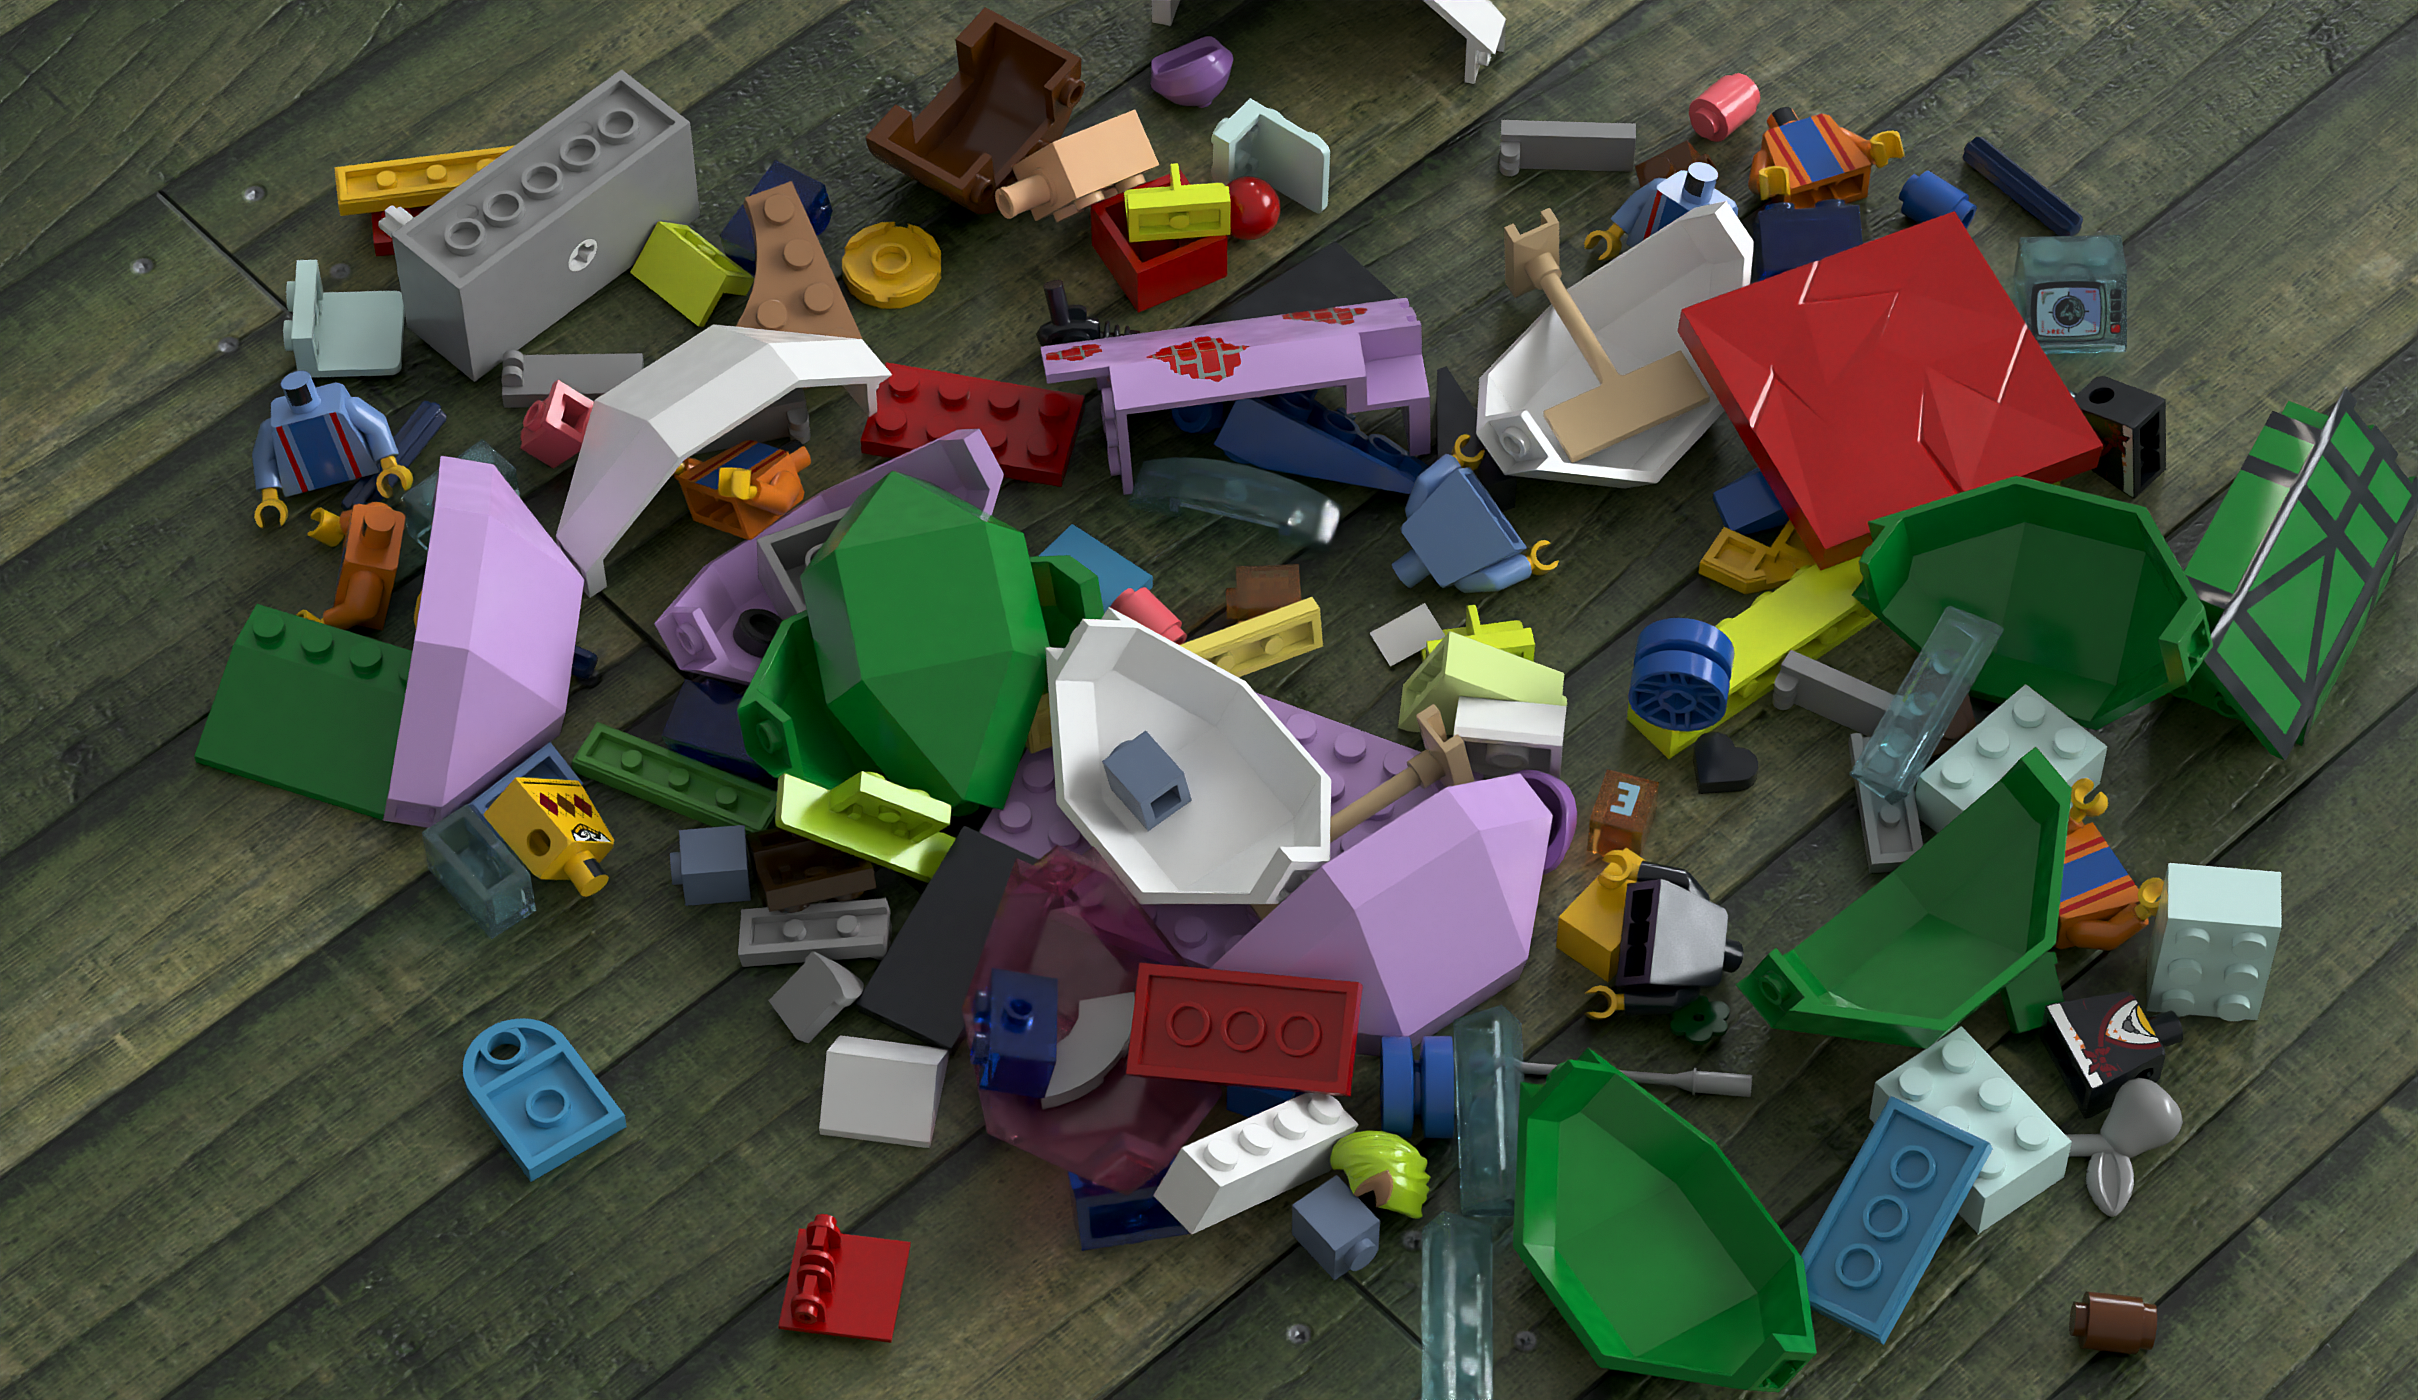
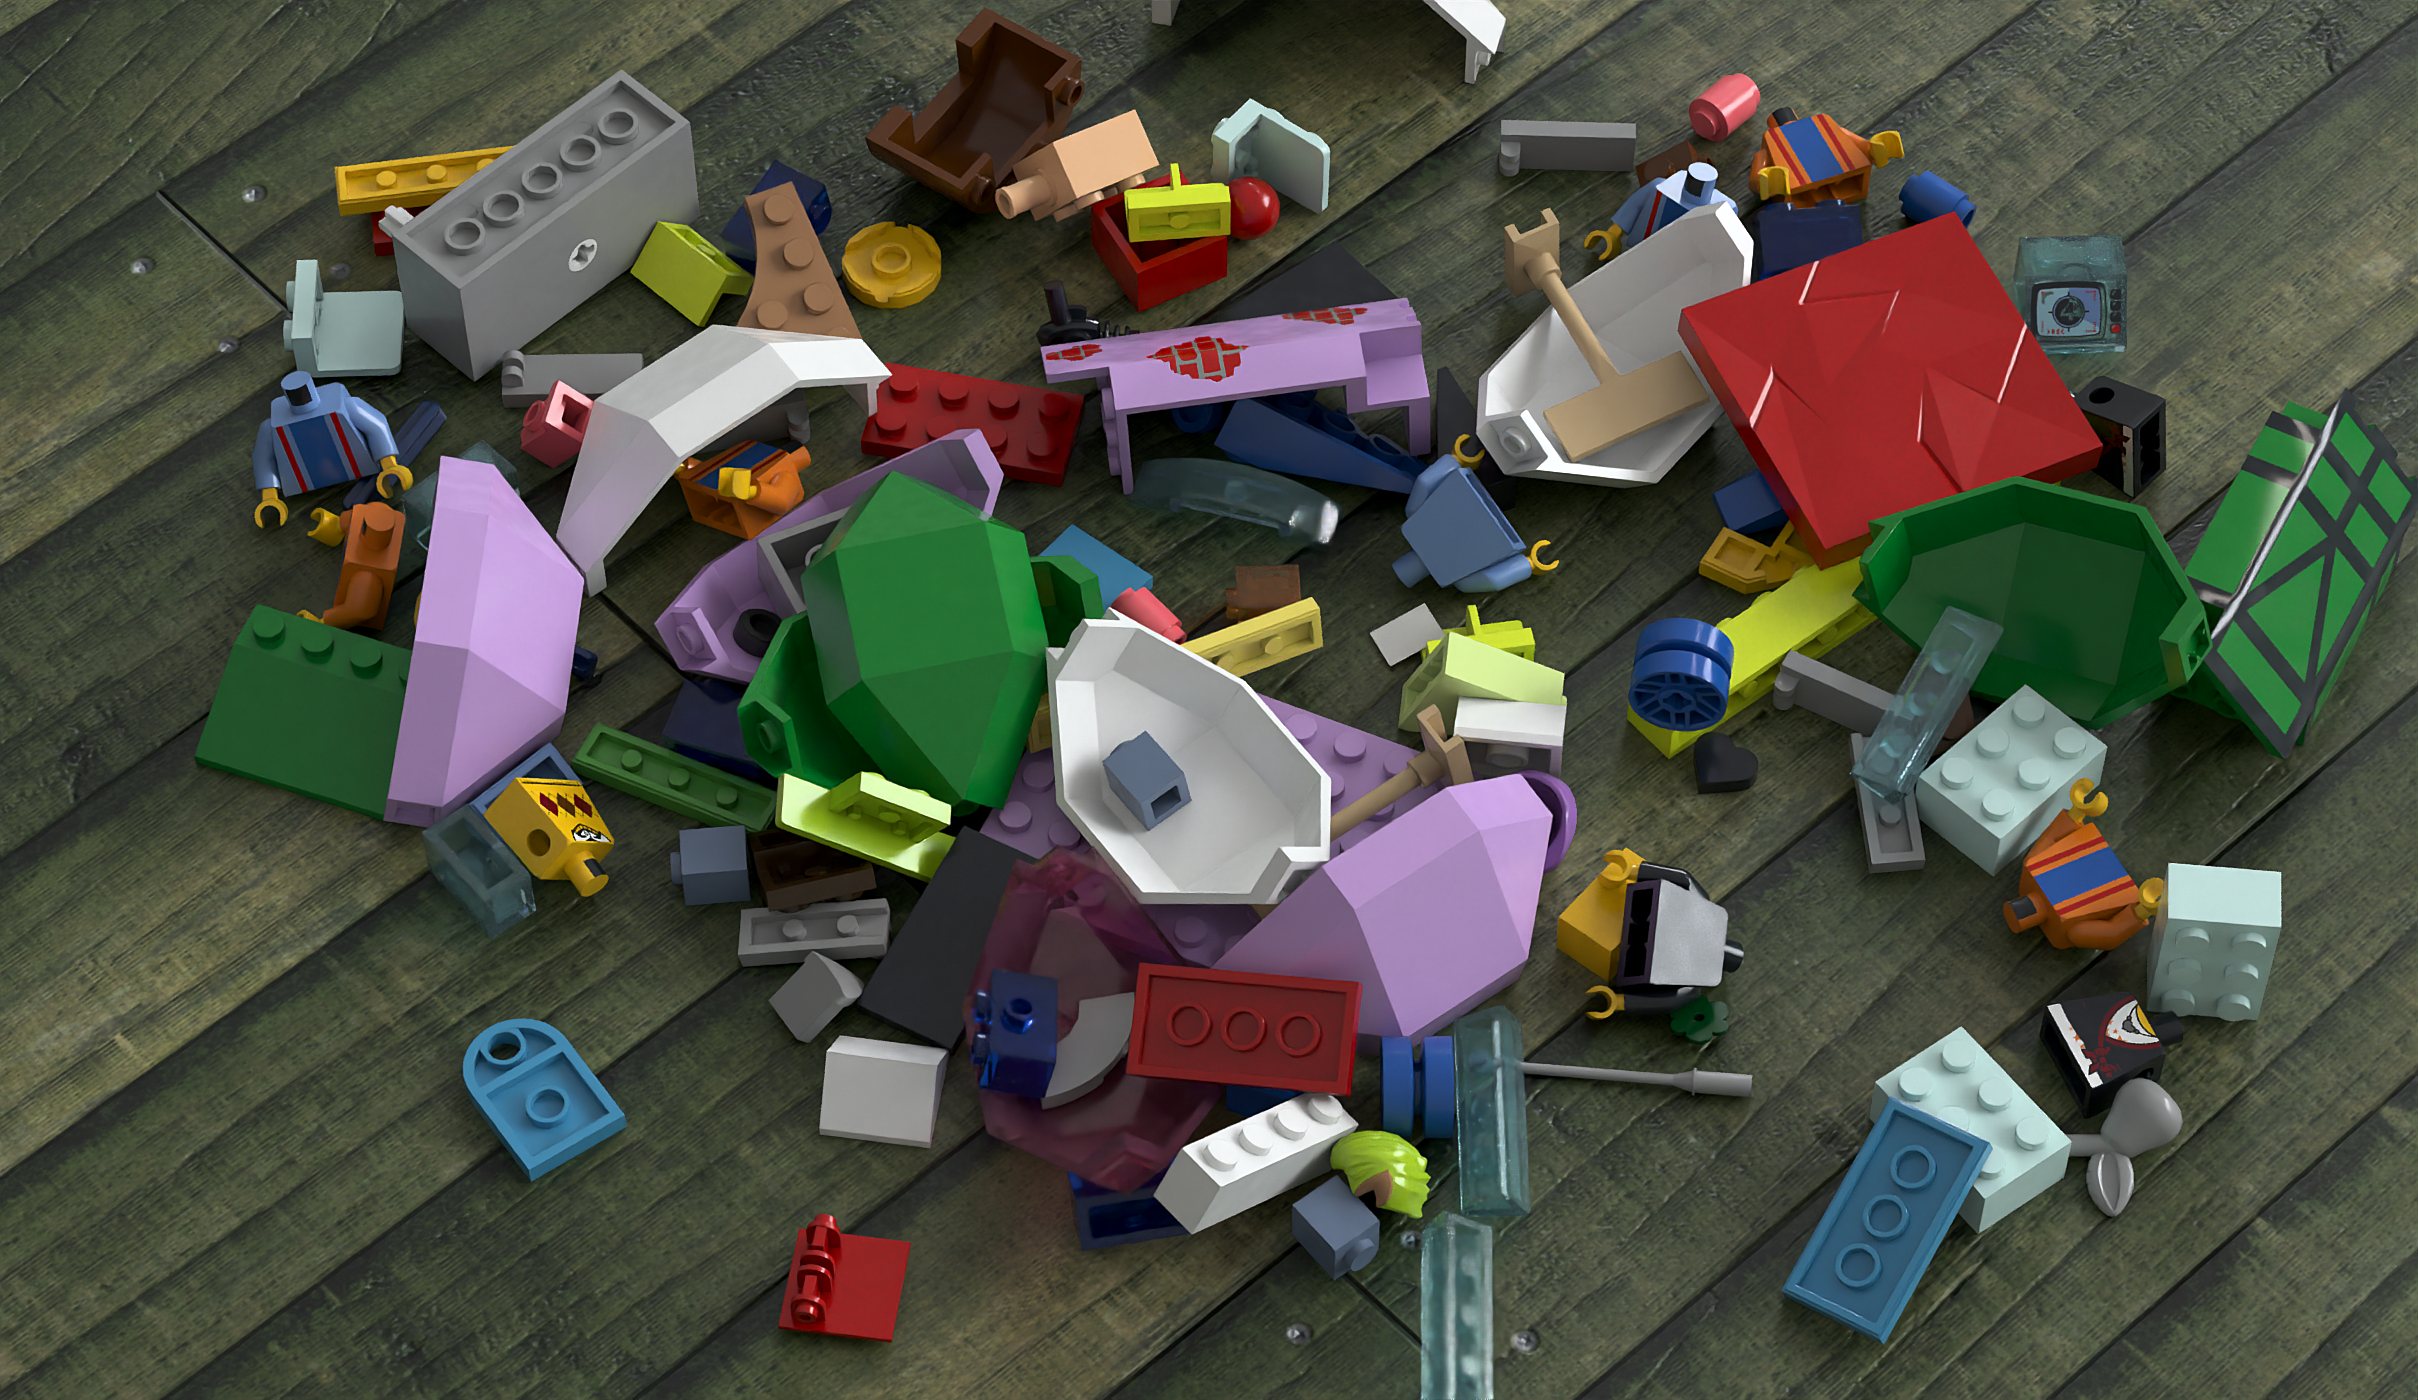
medium lavender hat [1150,36,1233,108] -> none
green panel [1513,1048,1817,1393] -> none
clear orange brick [1587,769,1659,857] -> none
green panel [1735,747,2072,1049] -> none
dark blue axle [1963,136,2083,240] -> none
green tile [2000,952,2065,1033] -> none
reddish brown brick [2069,1291,2157,1354] -> none

